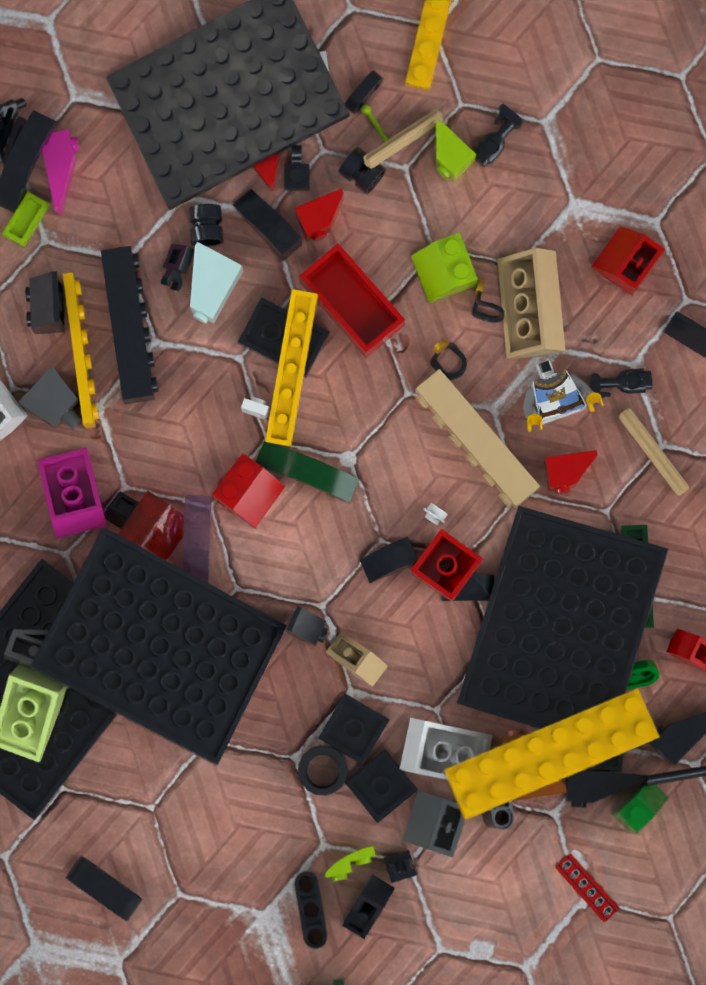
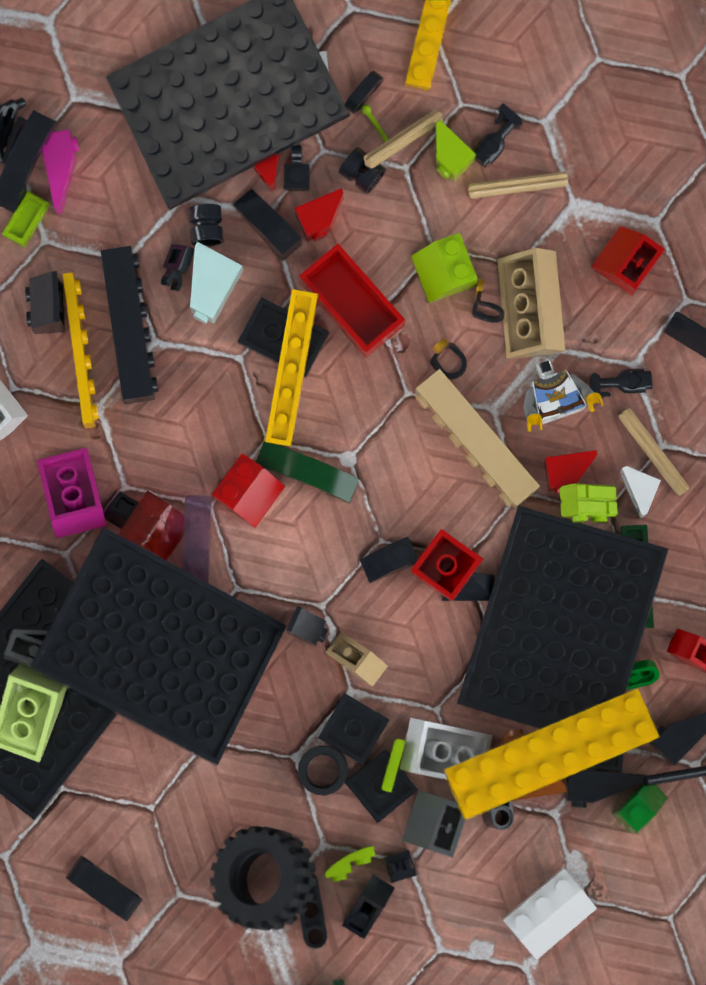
dark grey torso [18,366,82,430] -> none
white plate [241,397,270,420] -> none
white plate [423,503,448,525] -> none
red sticker [556,854,619,922] -> none
none -> black tyre [210,826,317,931]
none -> lime tile [381,739,405,793]
none -> tan axle [468,172,568,199]
none -> white slope [502,868,597,960]
none -> lime brick [560,483,618,523]
none -> white slope [619,466,661,519]

